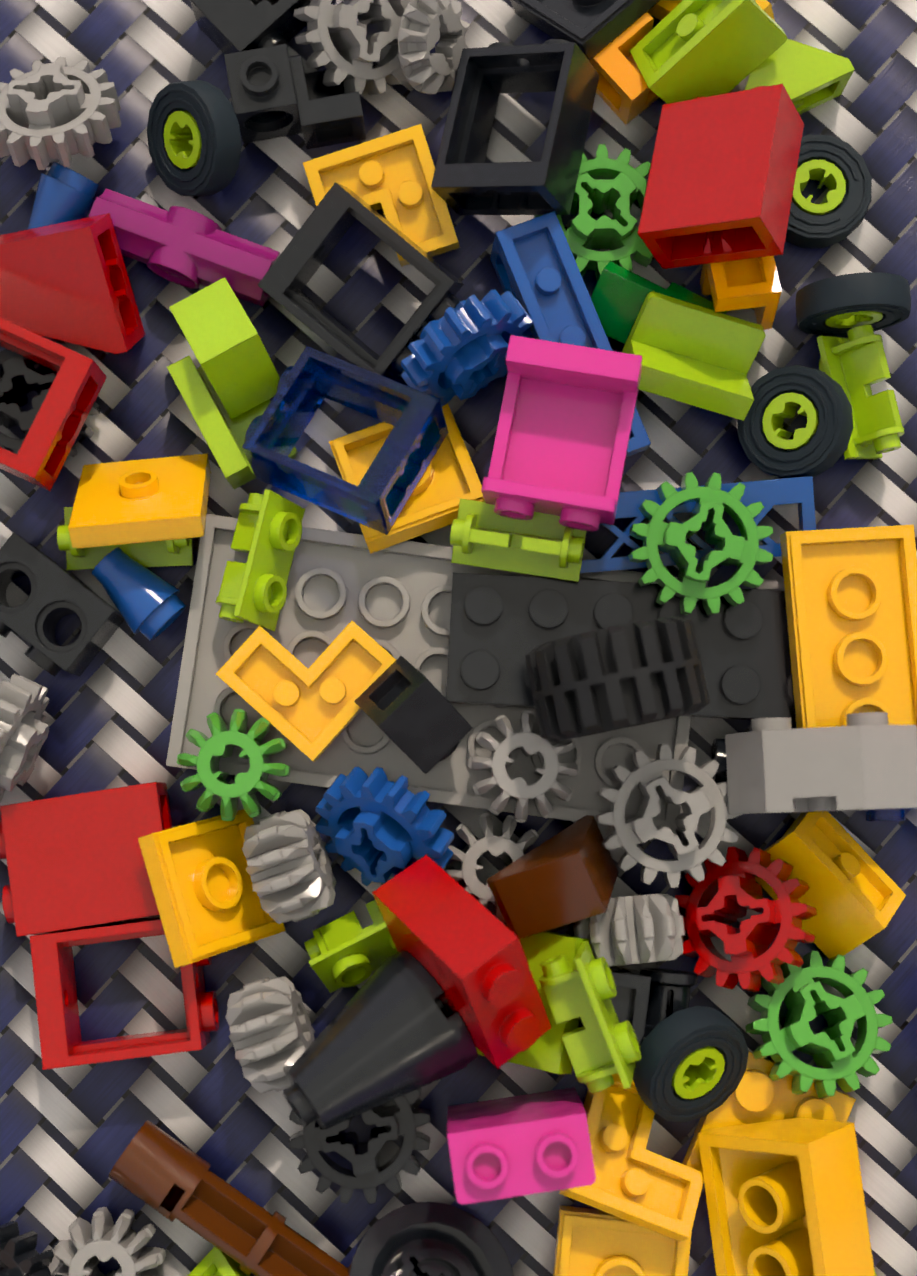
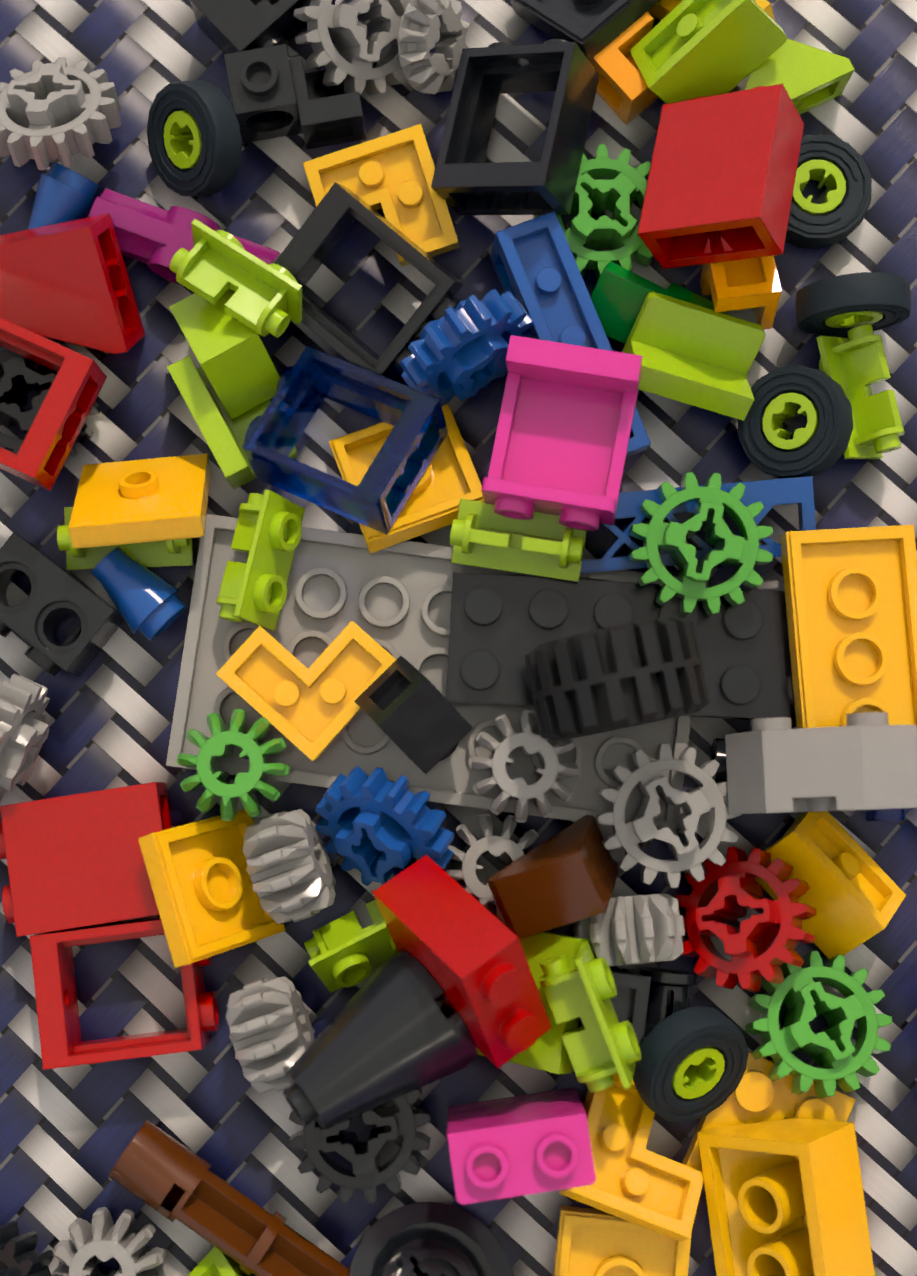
none -> lime hinge [169,219,302,338]

